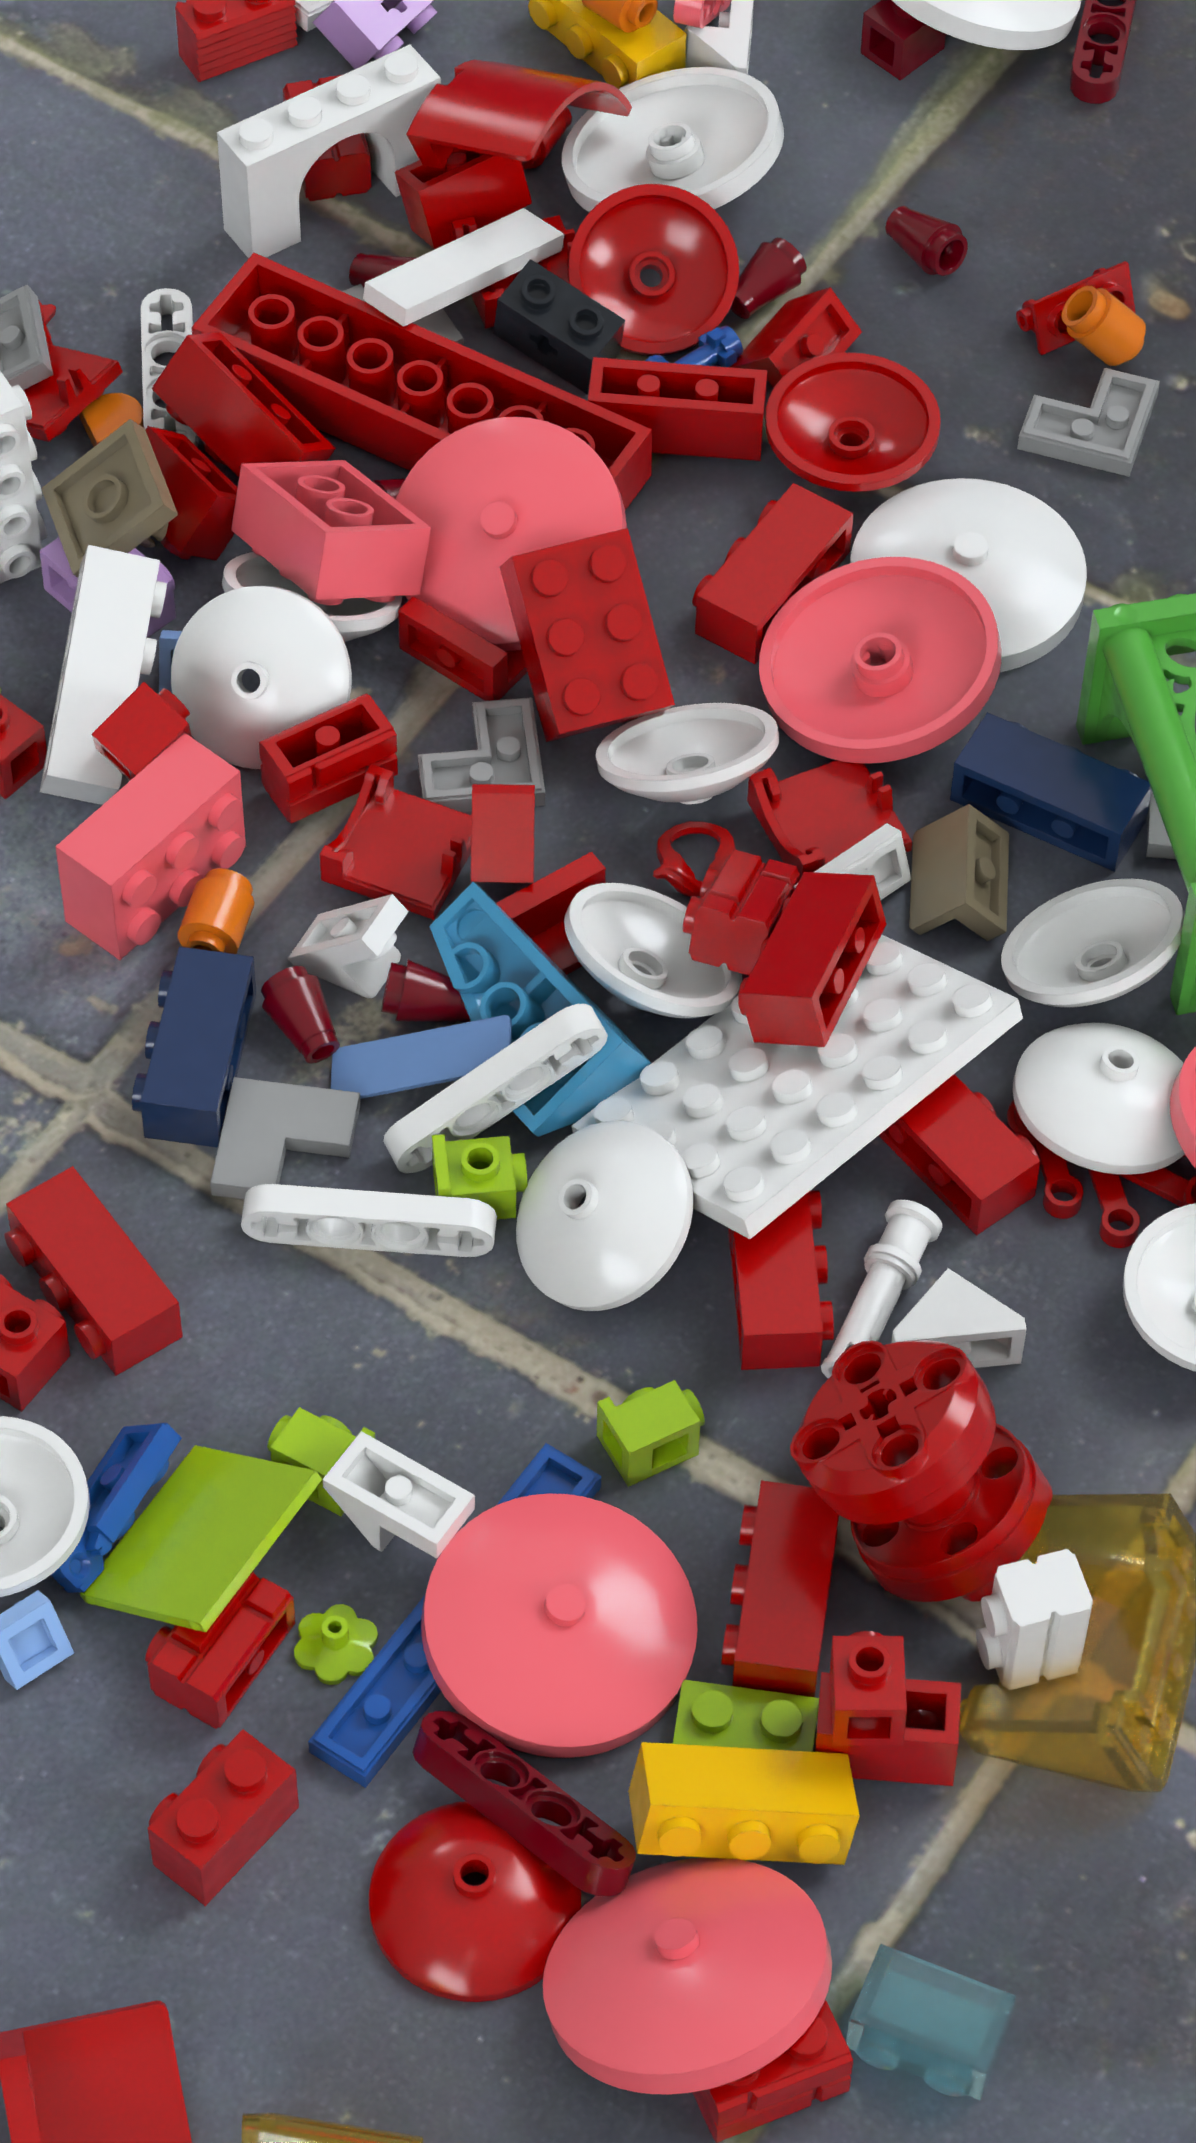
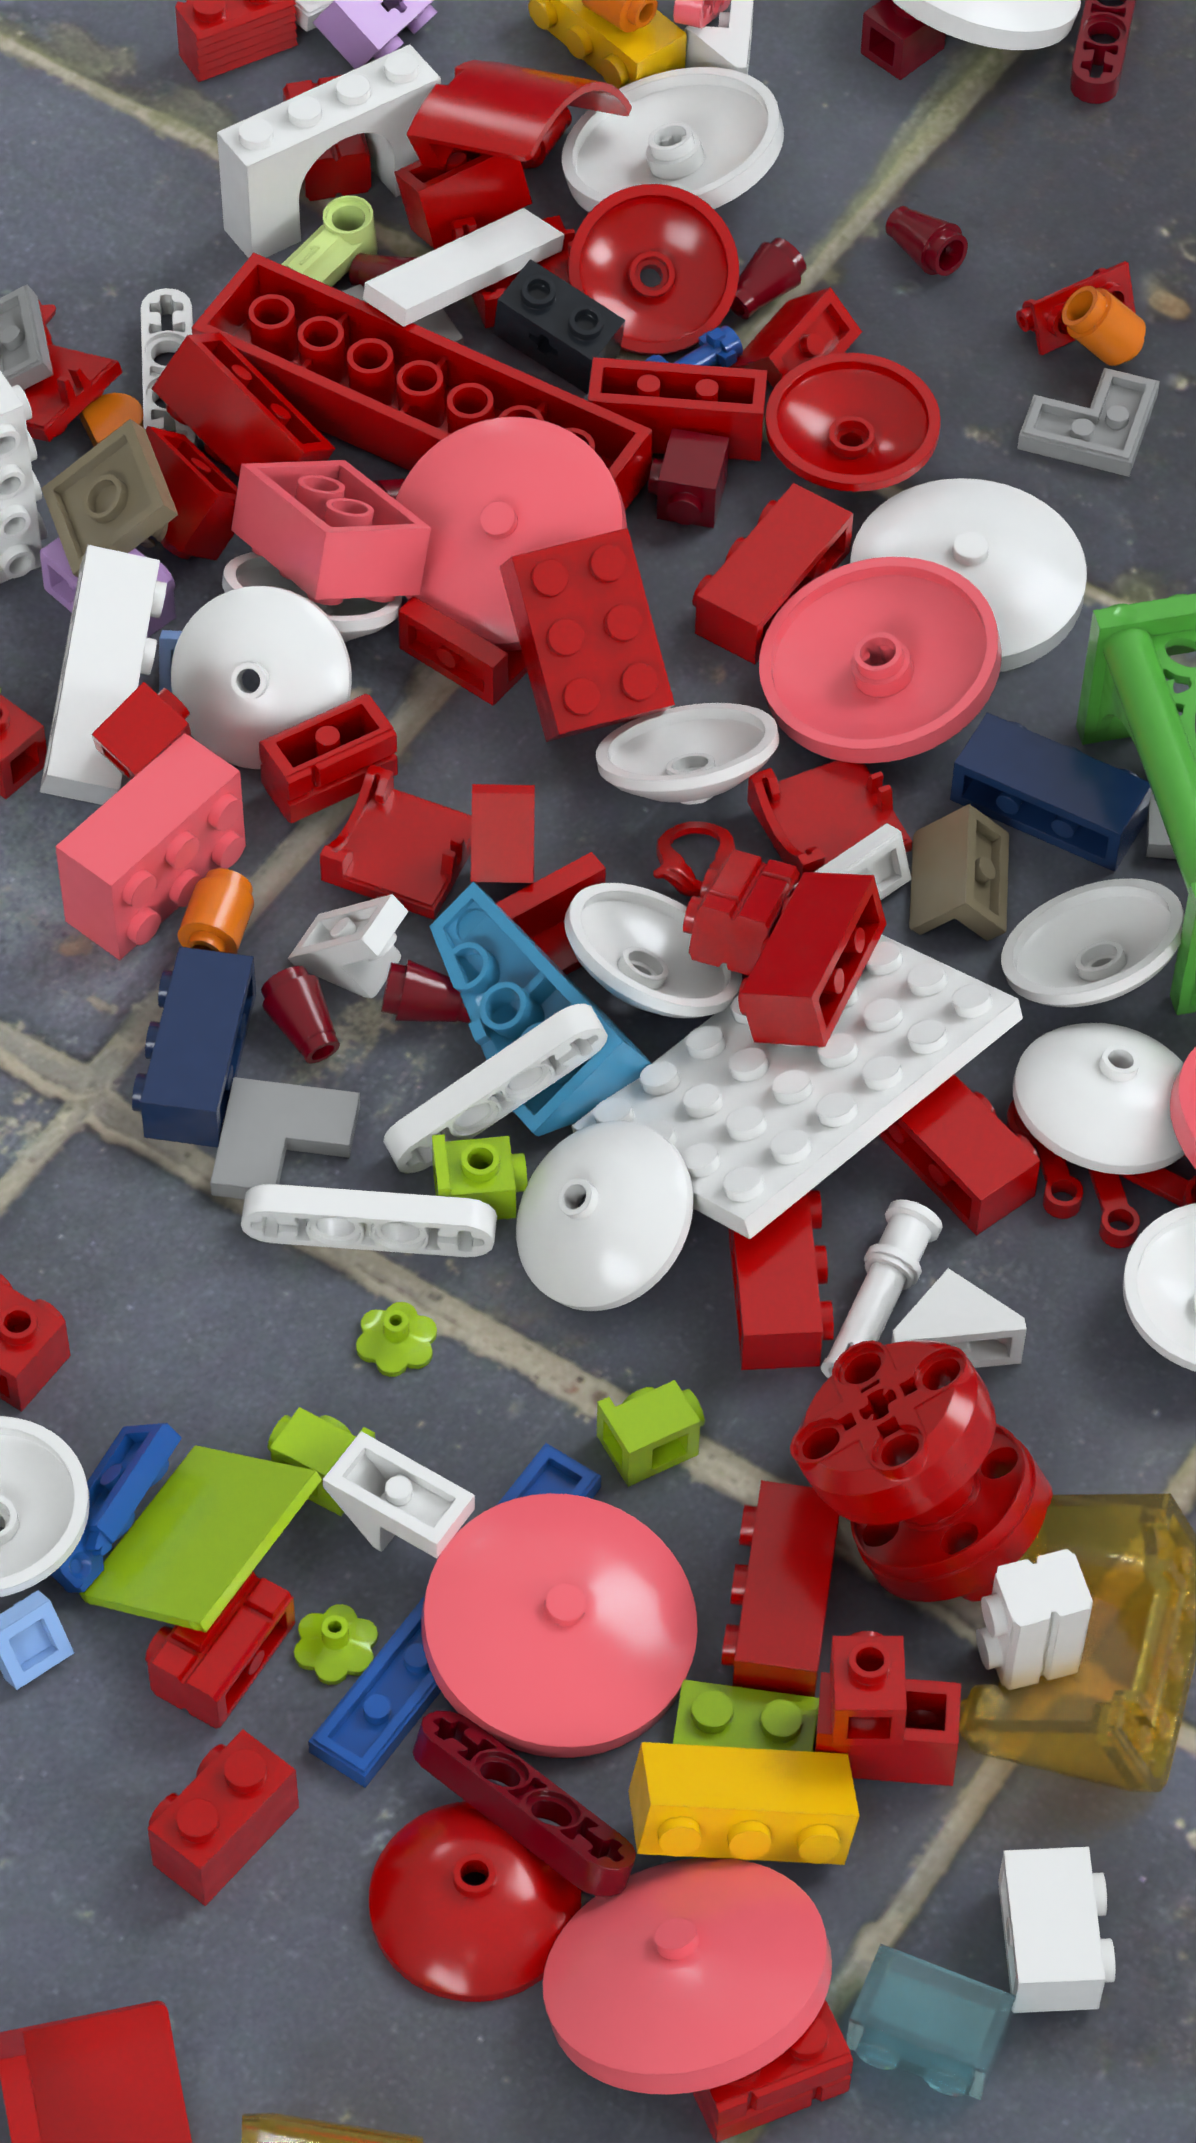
red brick [4,1166,183,1376] -> none
medium blue piece [331,1015,512,1099] -> none
light grey tile [418,697,545,812] -> none
none -> yellowish green piece [281,195,378,287]
none -> lime plant [356,1302,437,1377]
none -> dark red brick [648,428,729,528]
none -> white brick [998,1847,1115,2013]

